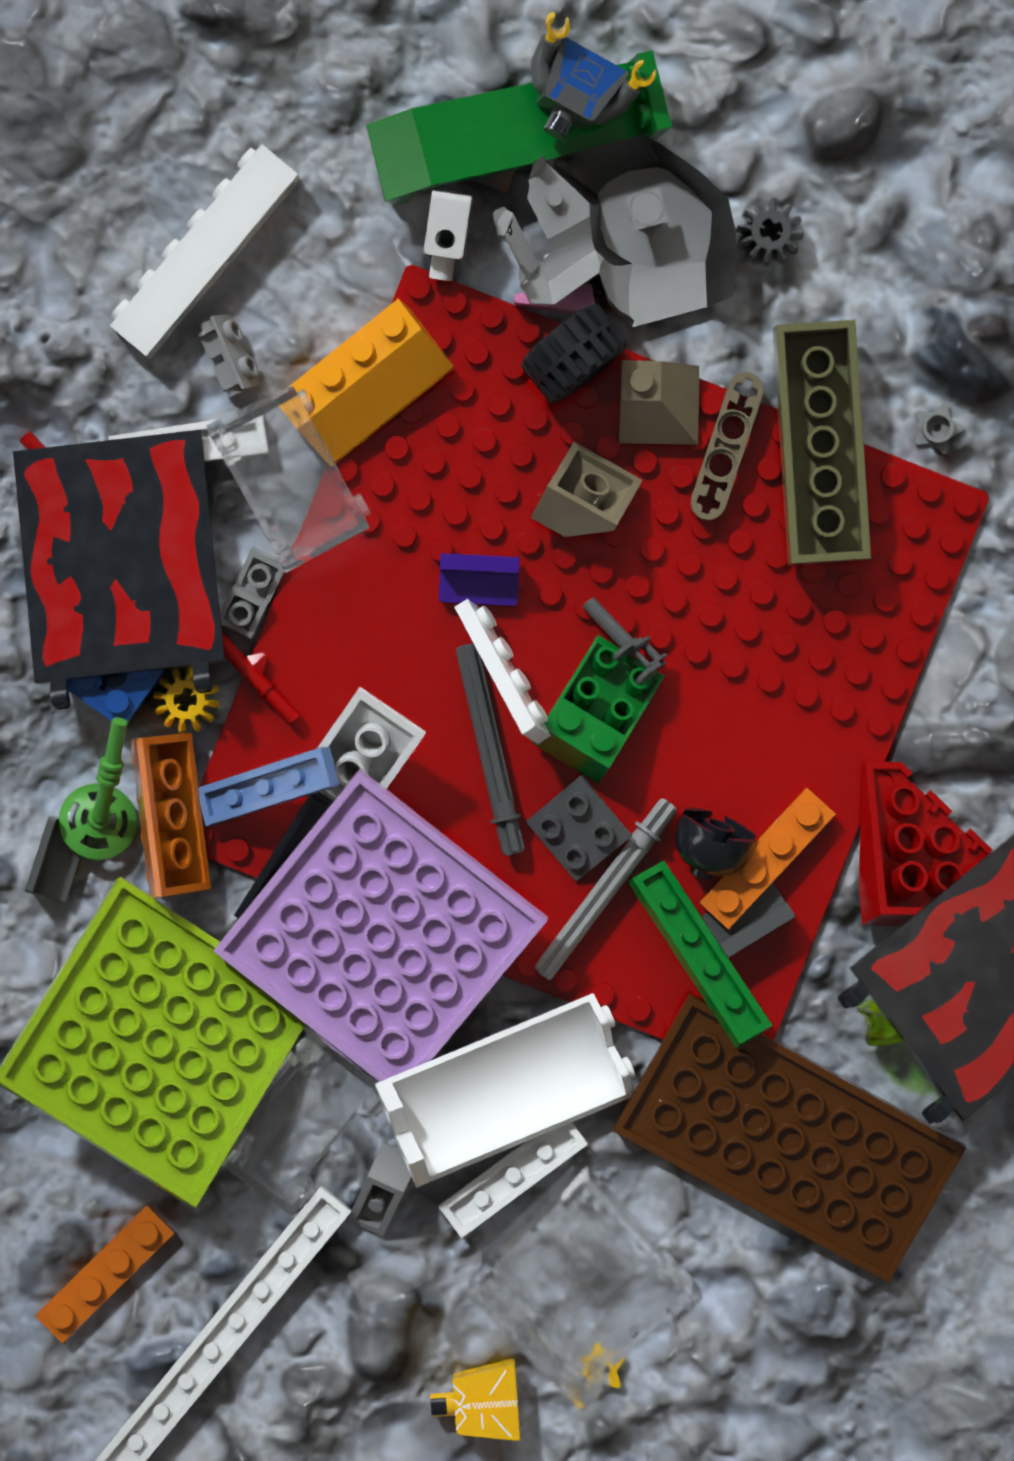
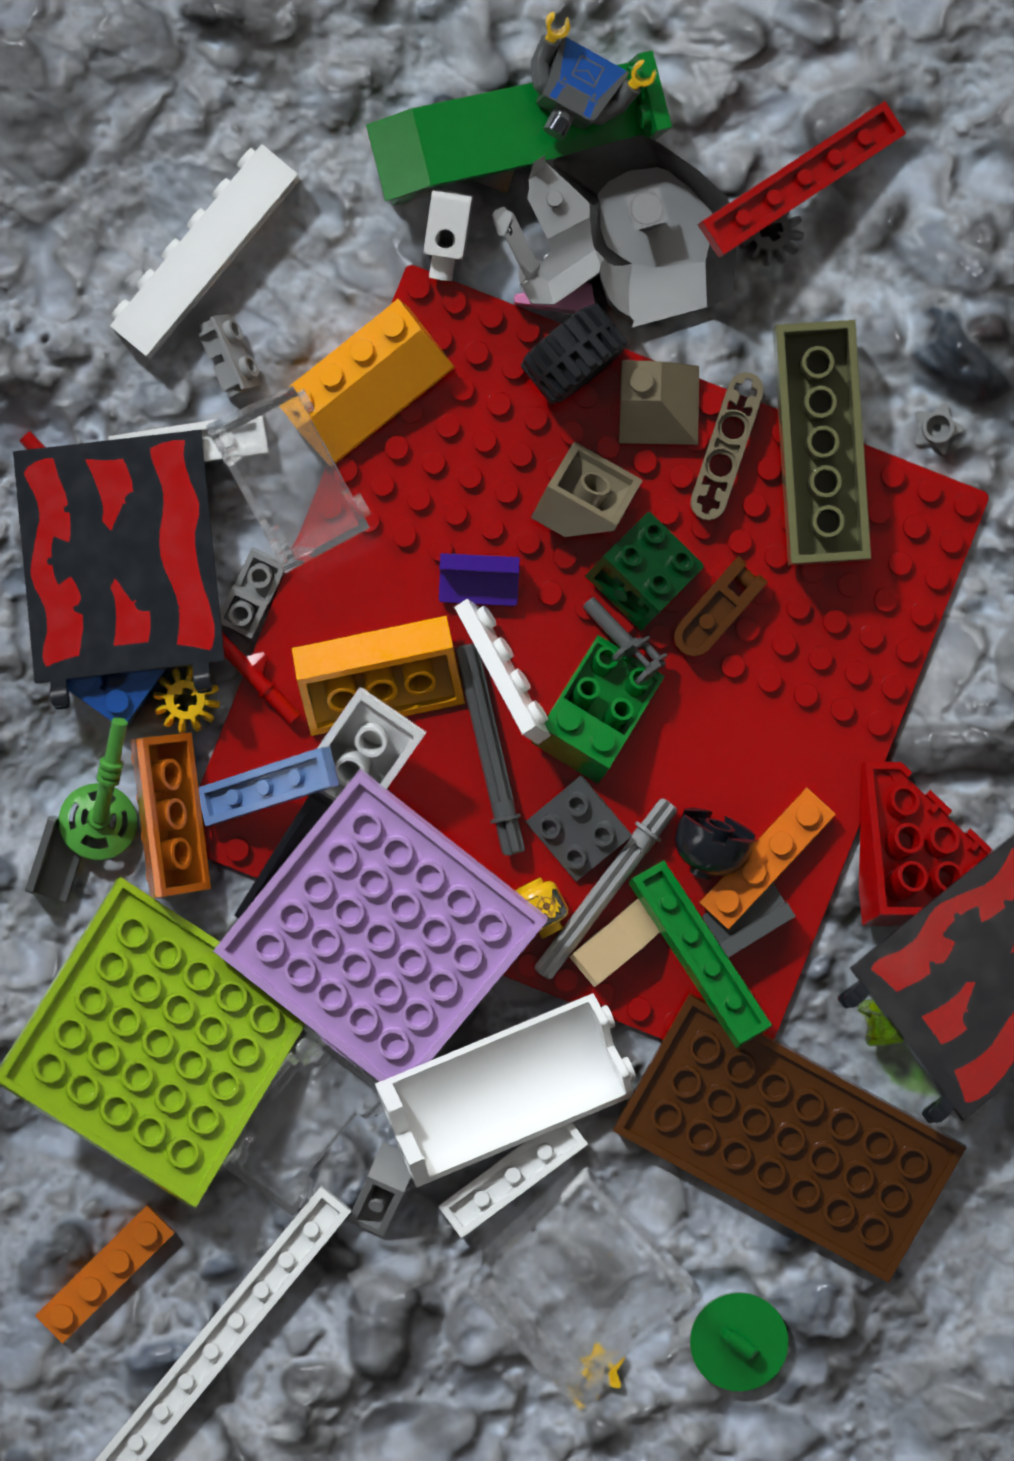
yellow torso [430,1359,520,1441] -> none
none -> light orange slope [292,616,465,736]
none -> yellow head [515,877,569,939]
none -> tan slope [569,899,660,987]
none -> dark green bracket [585,512,704,631]
none -> reddish brown plate [674,556,768,657]
none -> green shield [690,1292,788,1391]
none -> red plate [697,101,906,258]

